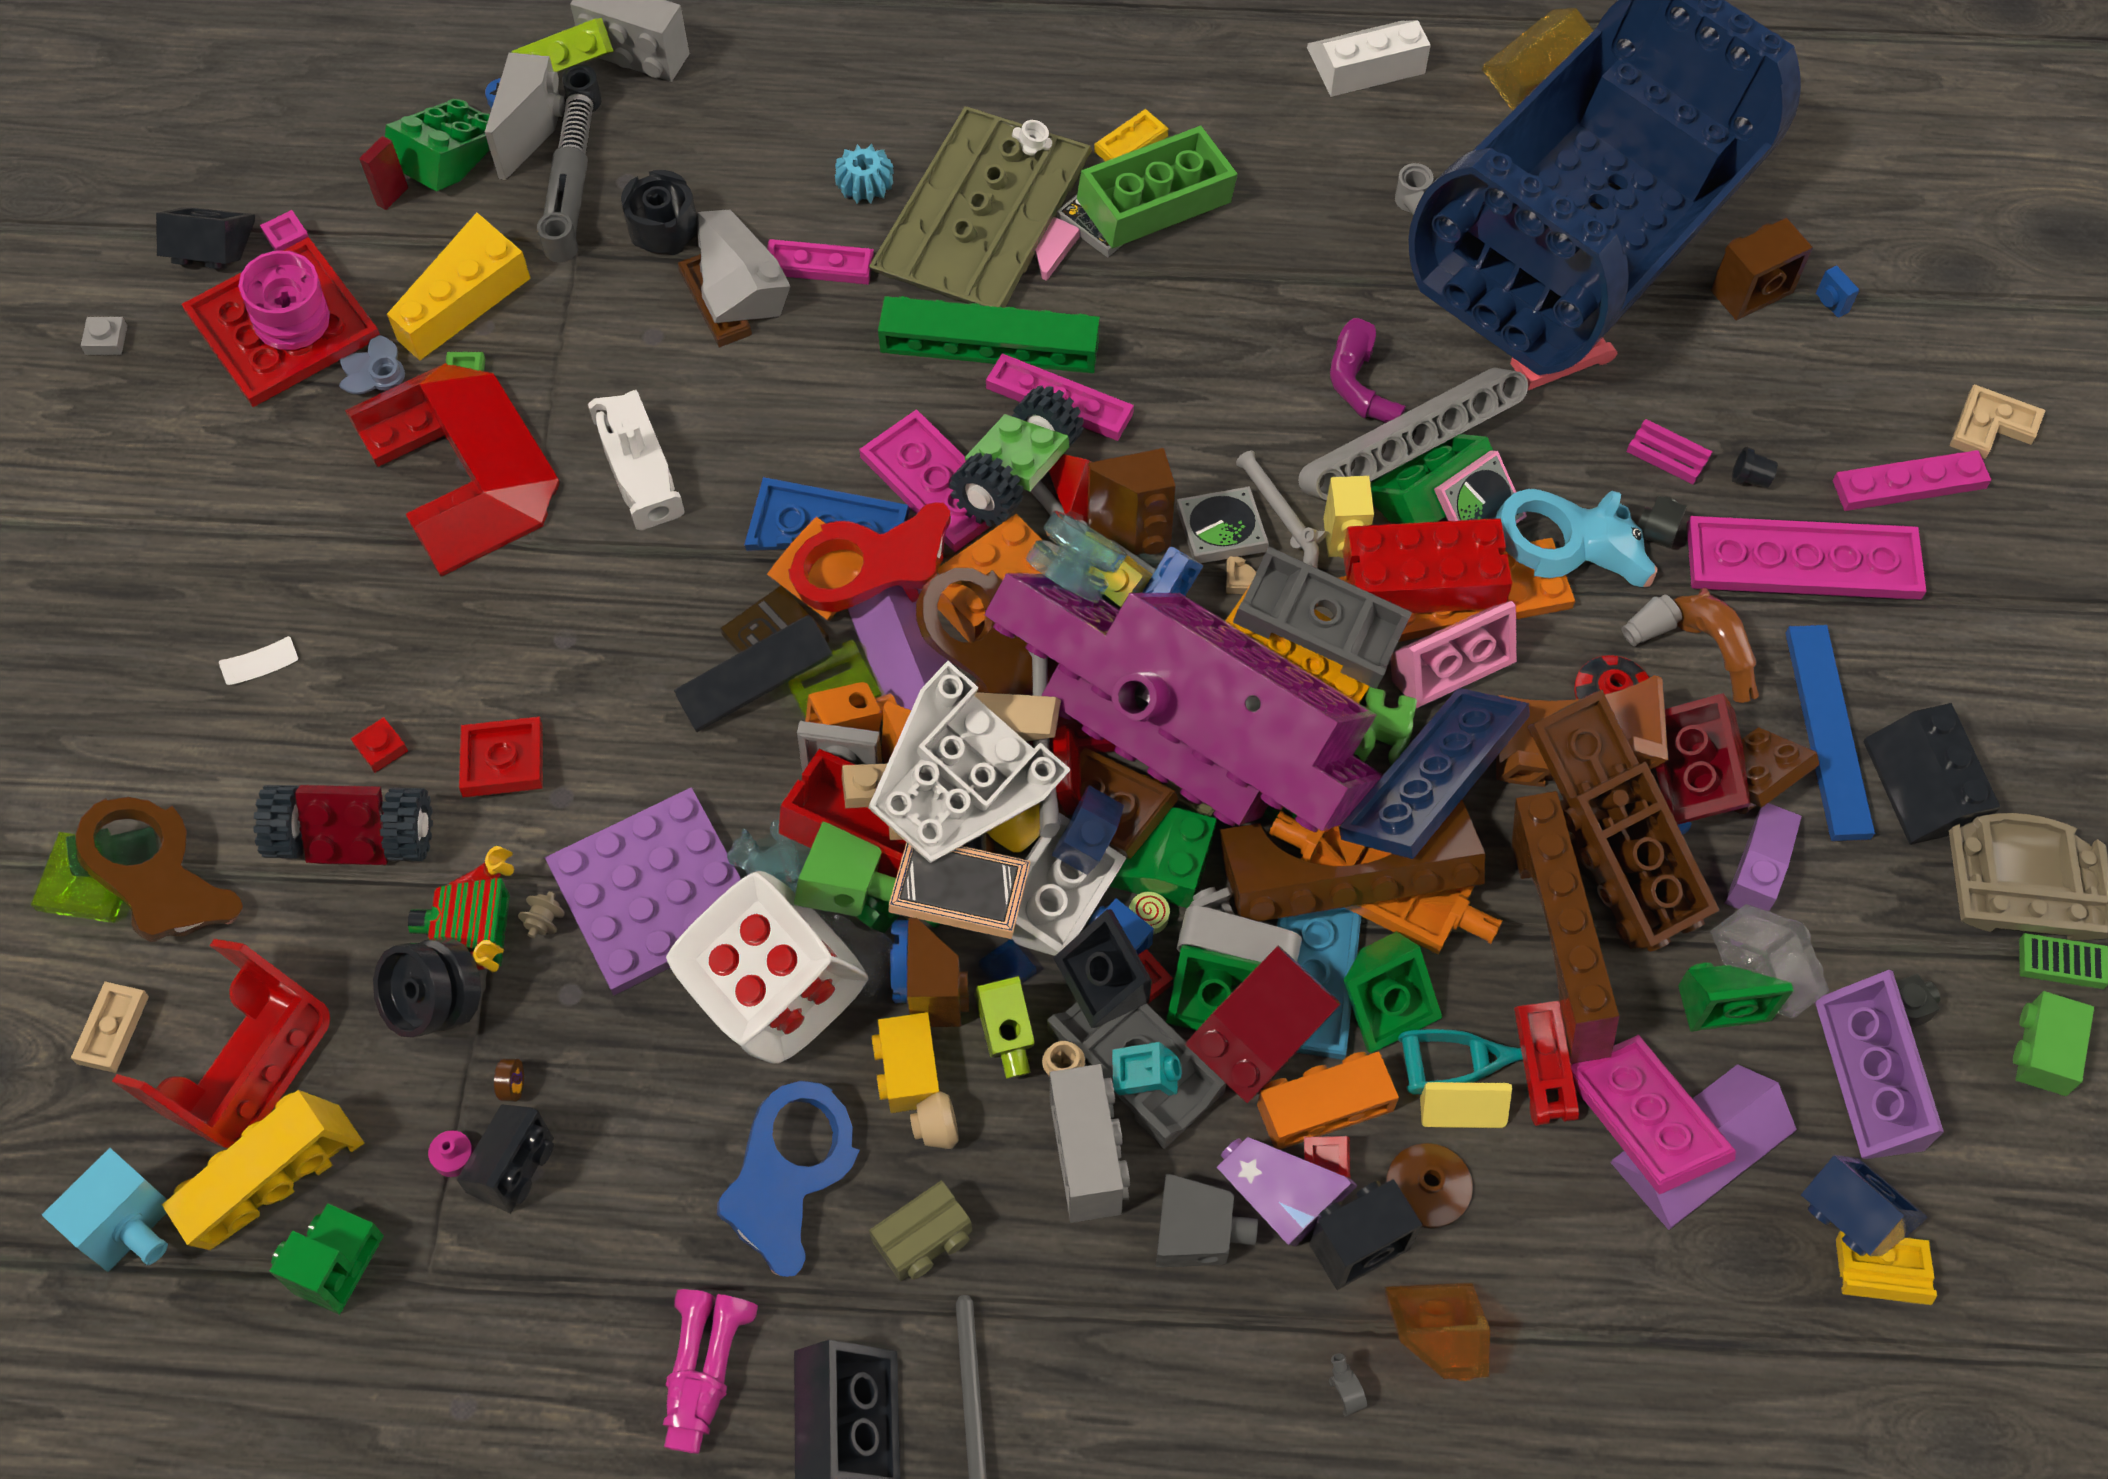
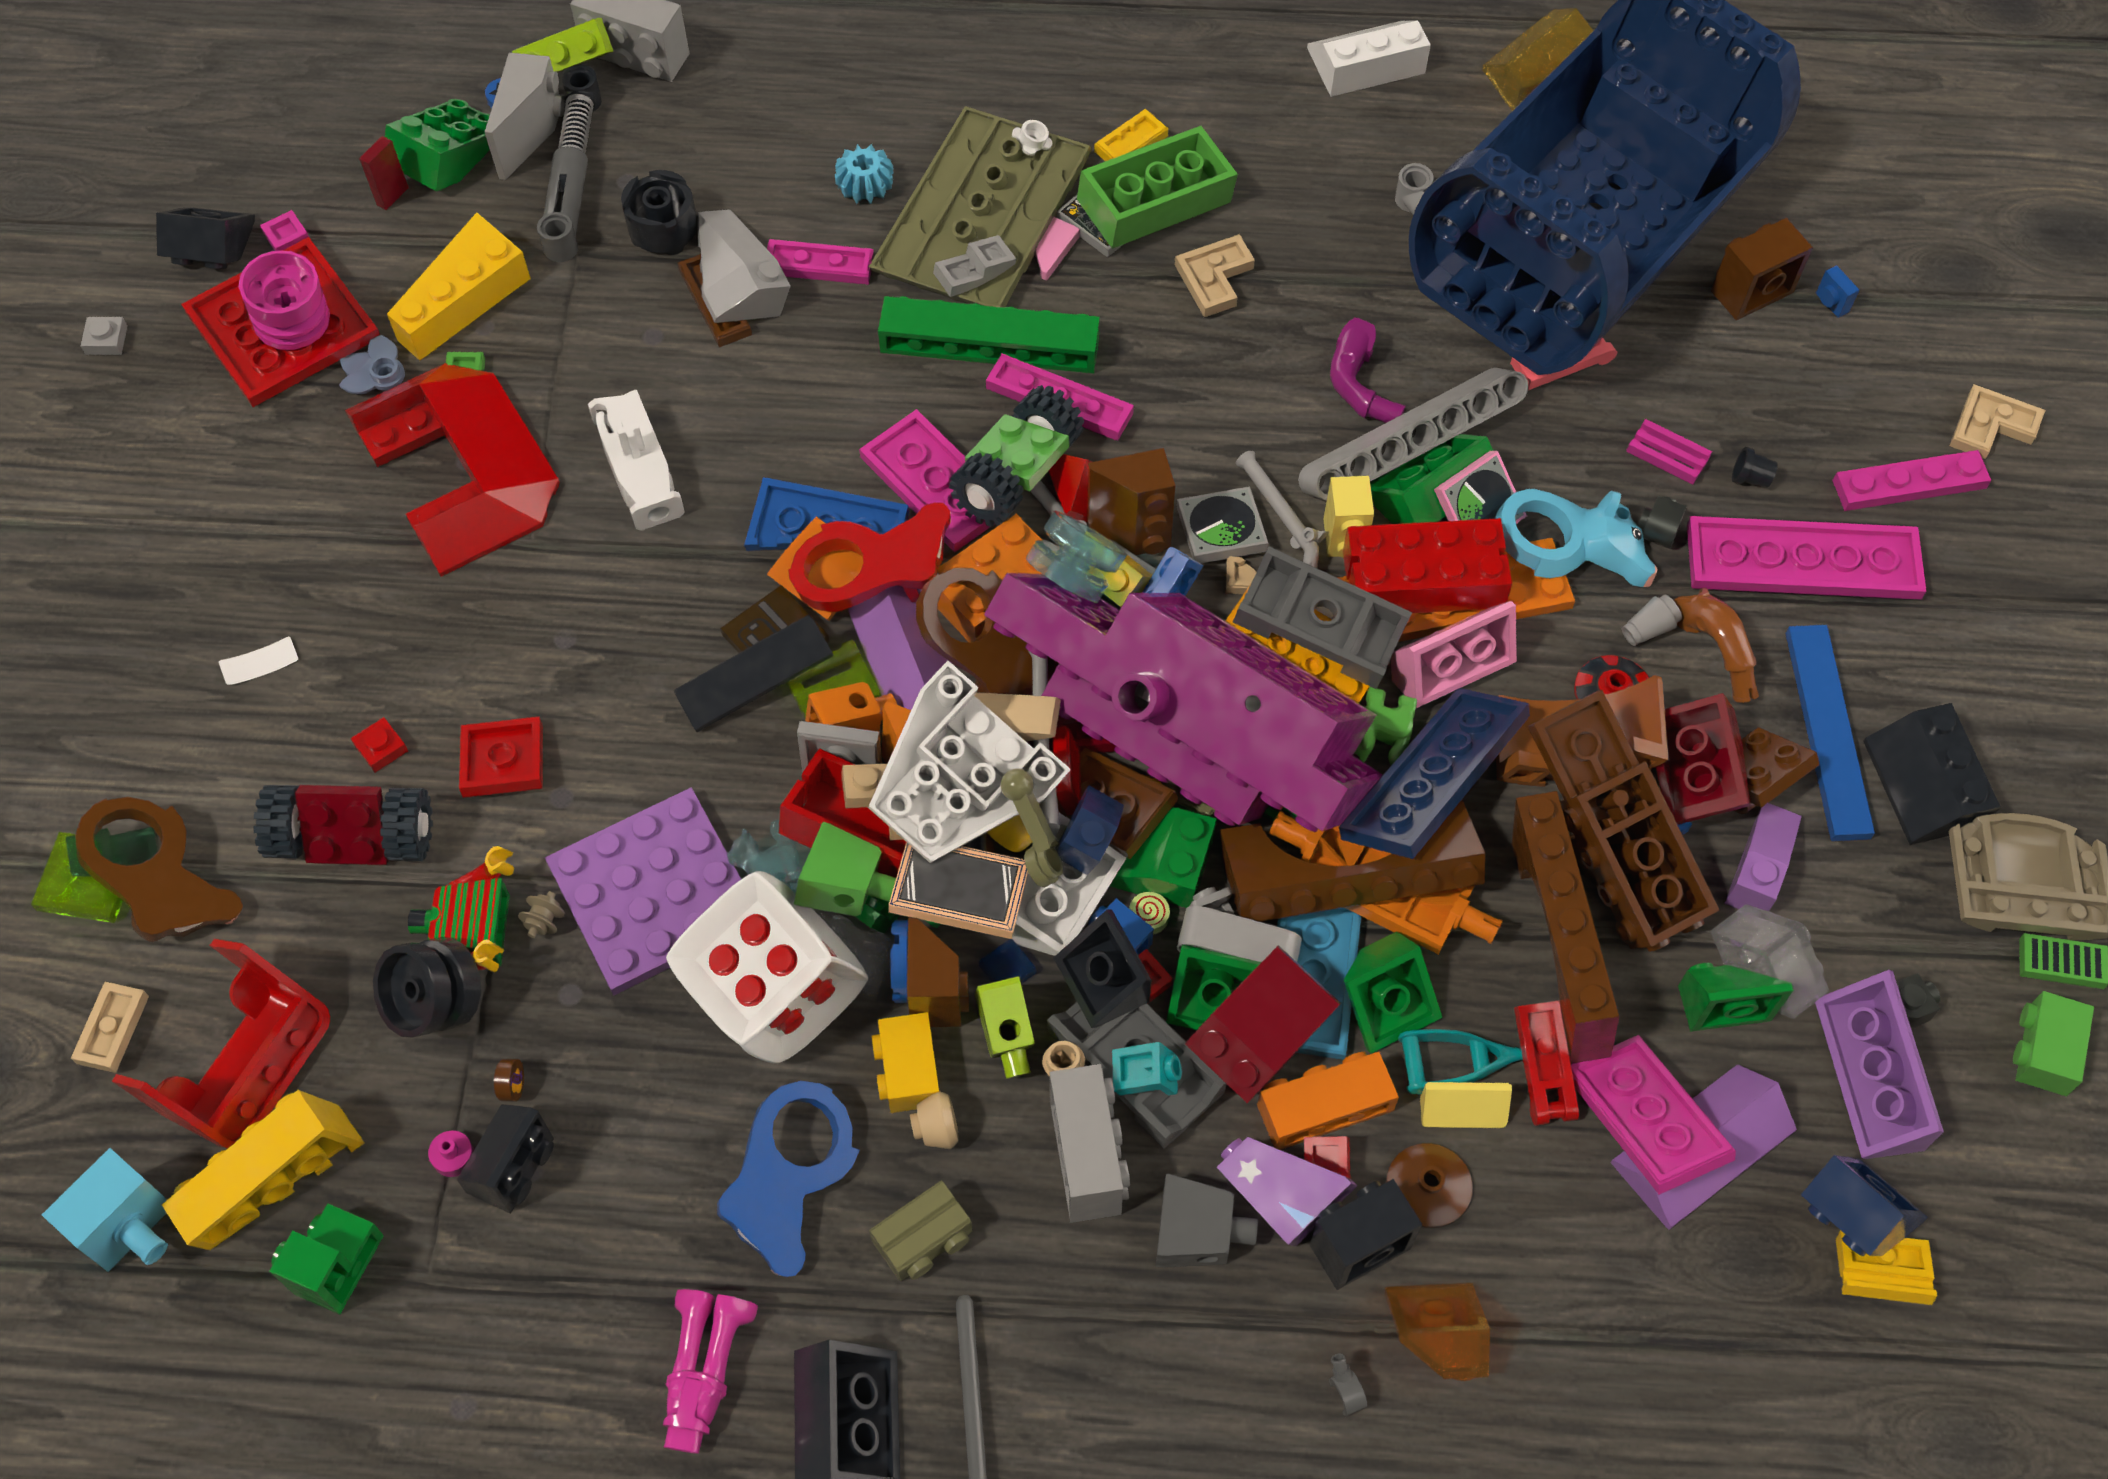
none -> light grey slope [933,235,1016,297]
none -> olive piece [1001,768,1063,888]
none -> tan plate [1175,234,1255,317]

